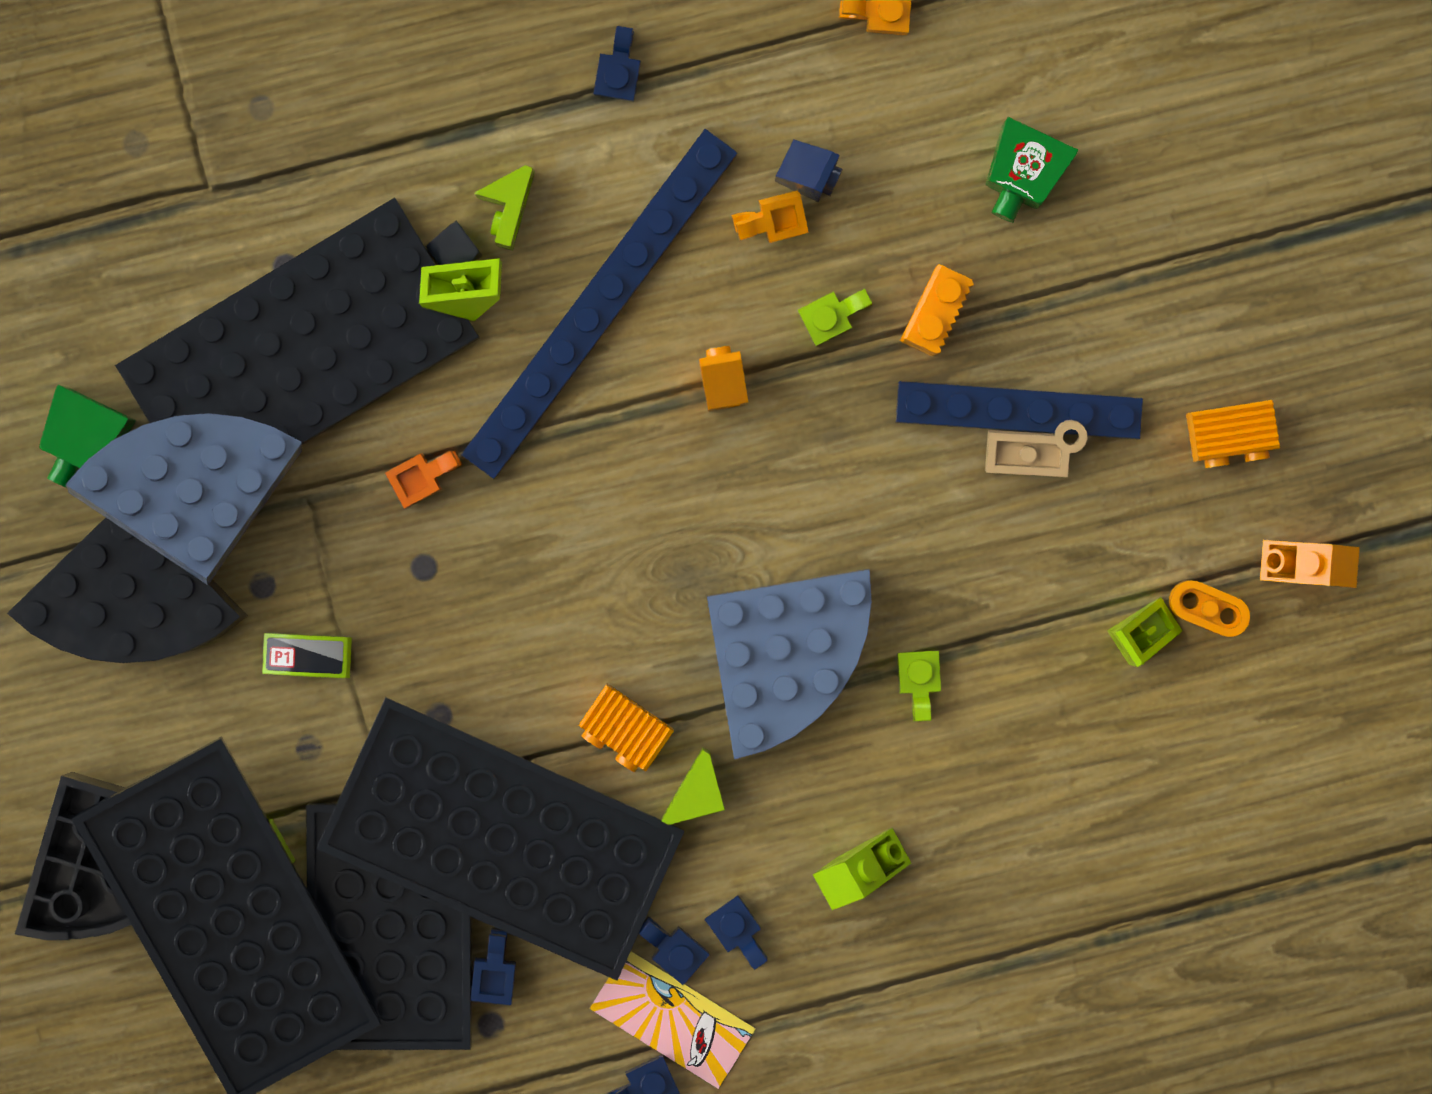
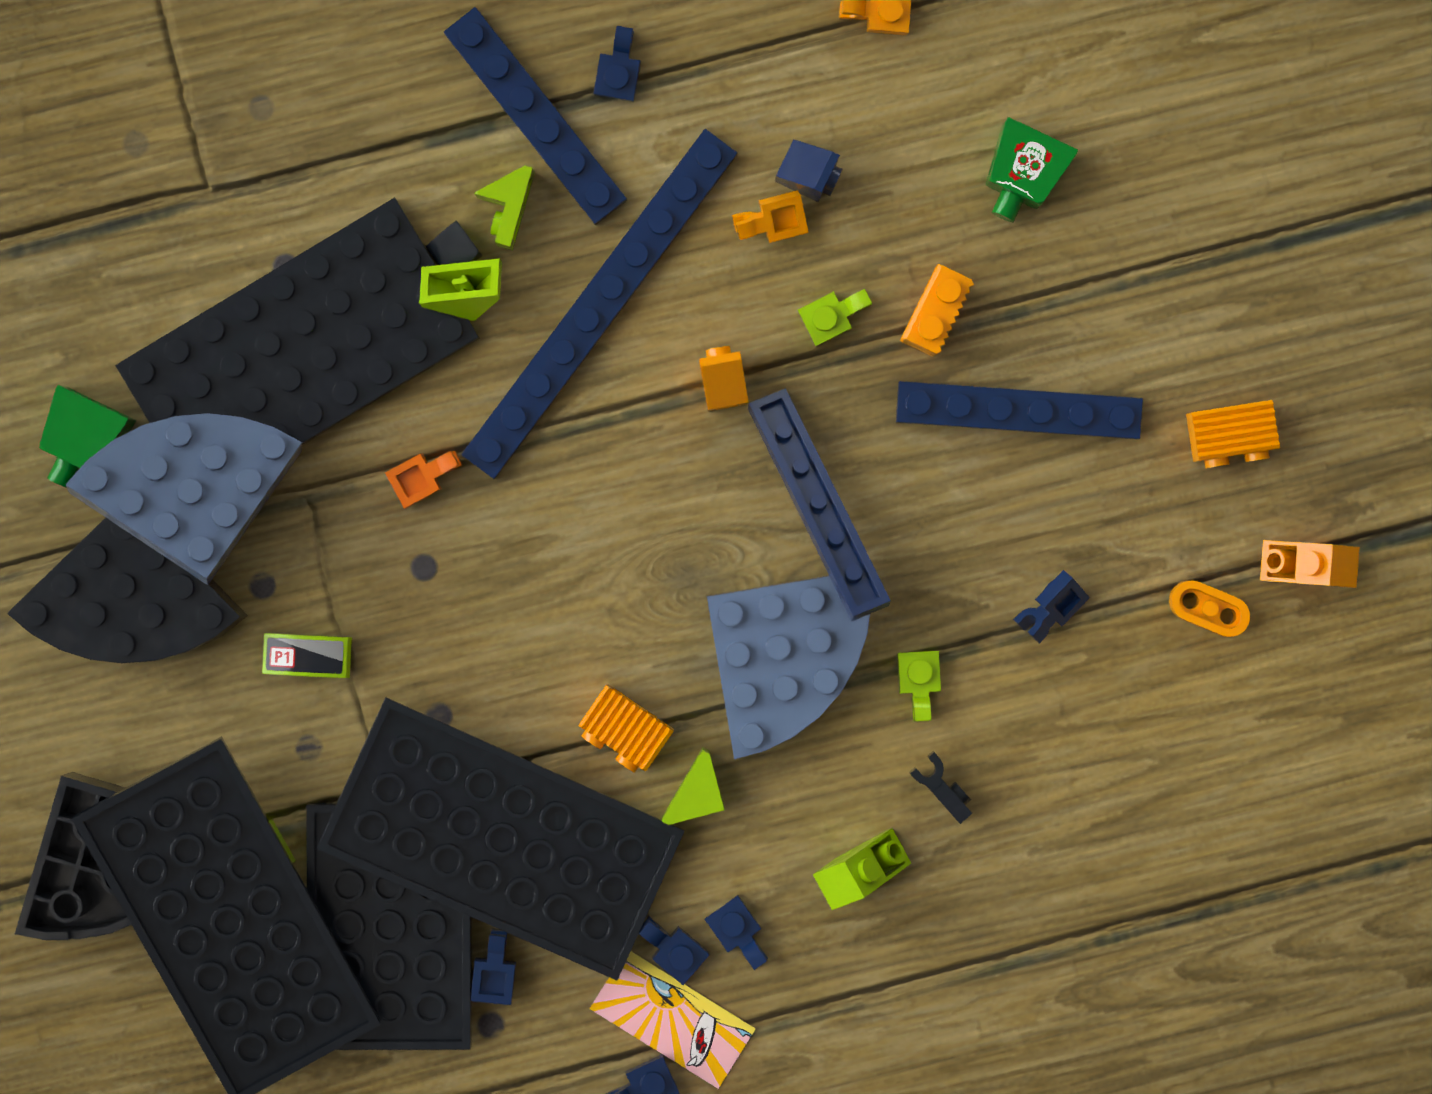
tan hinge [985,420,1087,477] -> none
lime slope [1107,597,1182,667] -> none
none -> dark blue plate [443,7,627,226]
none -> dark blue plate [748,388,891,621]
none -> black plate [909,751,972,824]
none -> dark blue plate [1013,570,1090,644]

